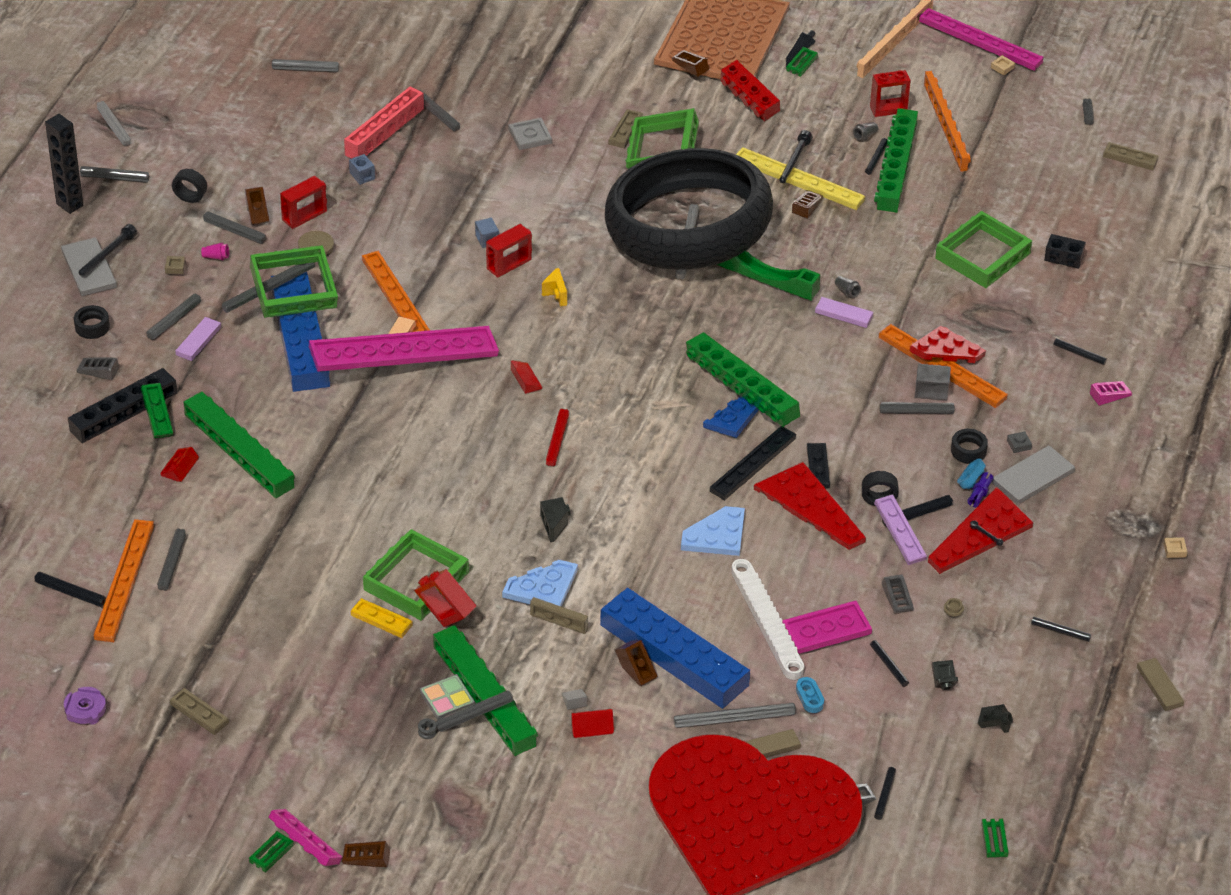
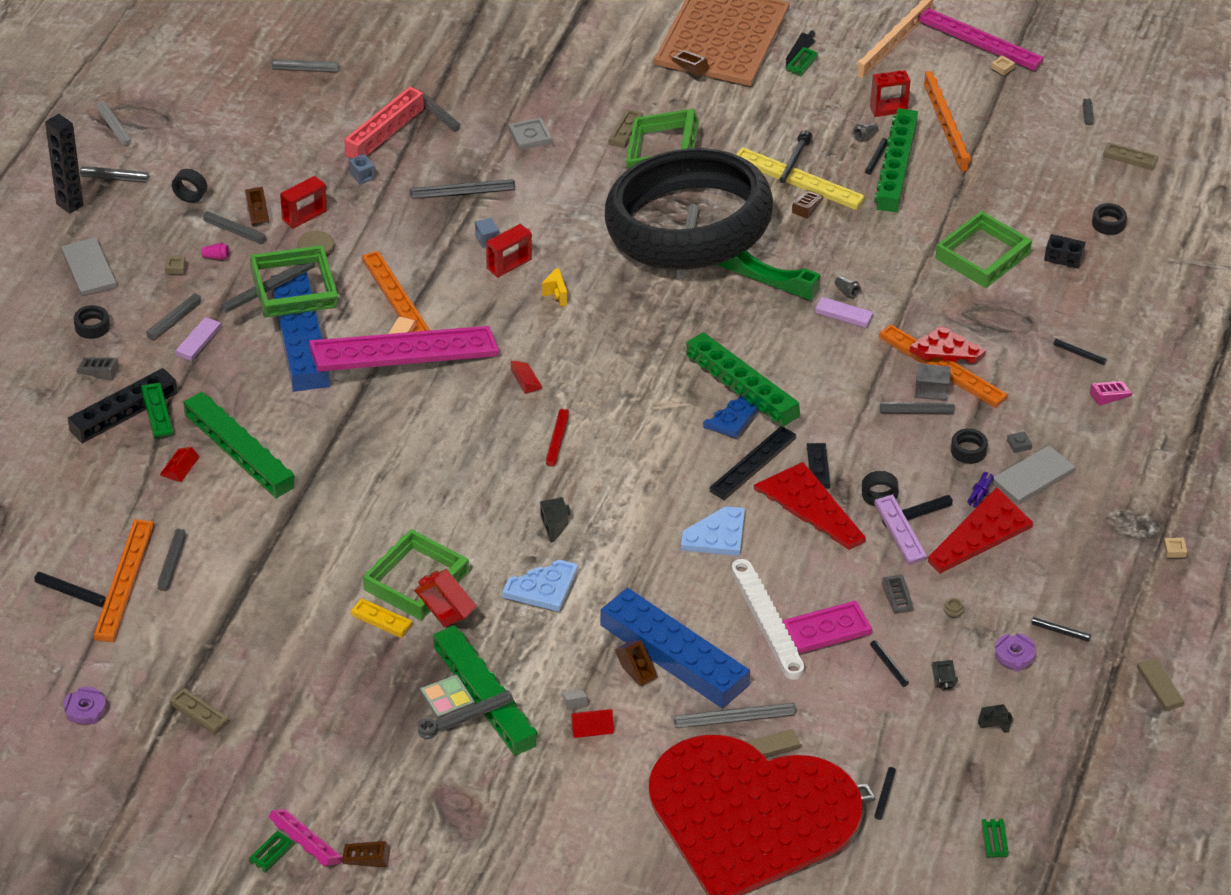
black piece [78,224,137,276] -> none
dark tan tile [530,597,588,634] -> none
red brick [720,59,780,122] -> none
dark azure plate [796,677,824,713] -> none
dark azure plate [957,458,986,489] -> none
black hinge [970,521,1003,546] -> none
none -> black axle [410,179,515,198]
none -> medium lavender plate [995,633,1036,672]
none -> black tyre [1092,203,1127,235]

